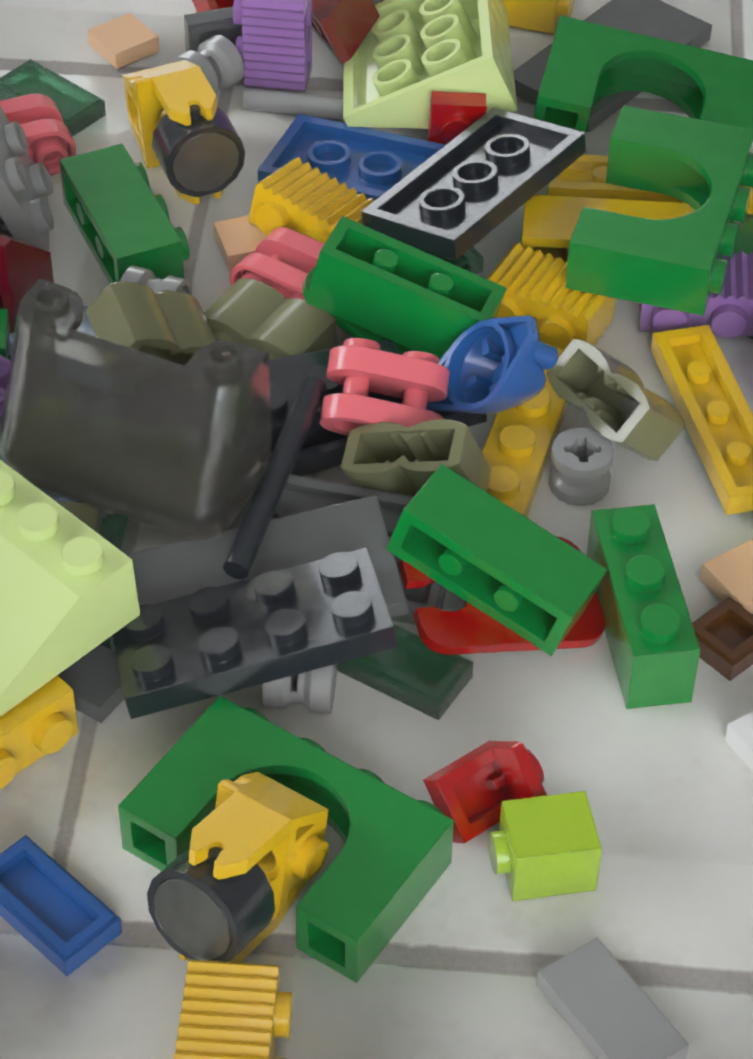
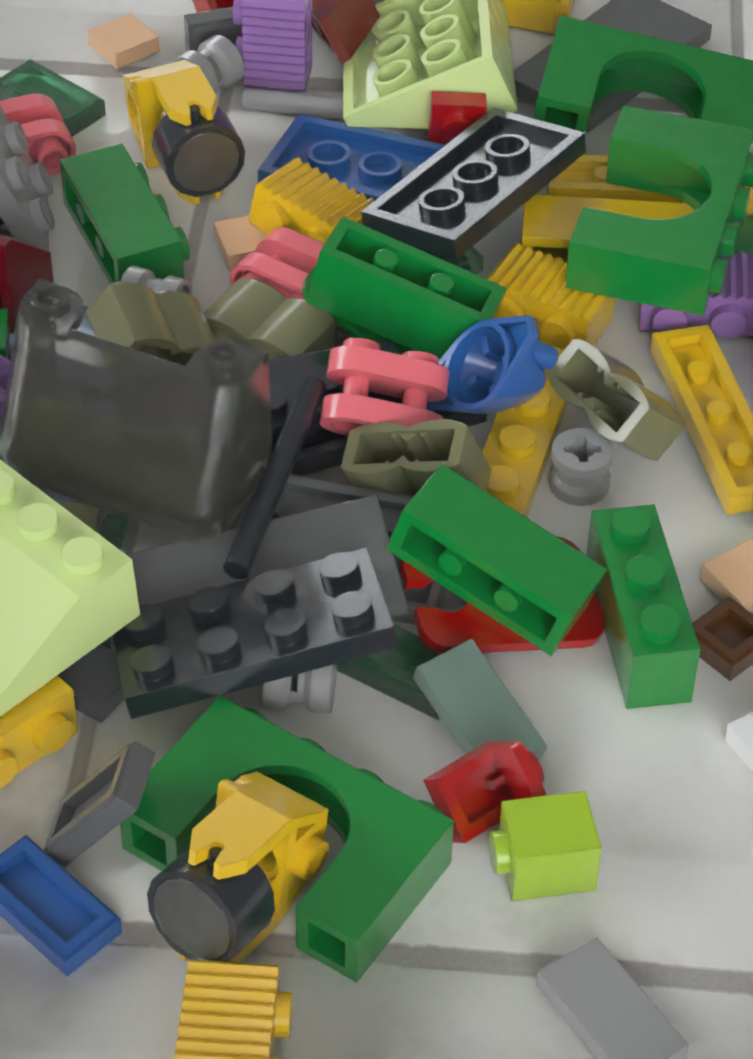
none -> dark grey tile [44,741,156,867]
none -> sand green tile [413,639,548,759]

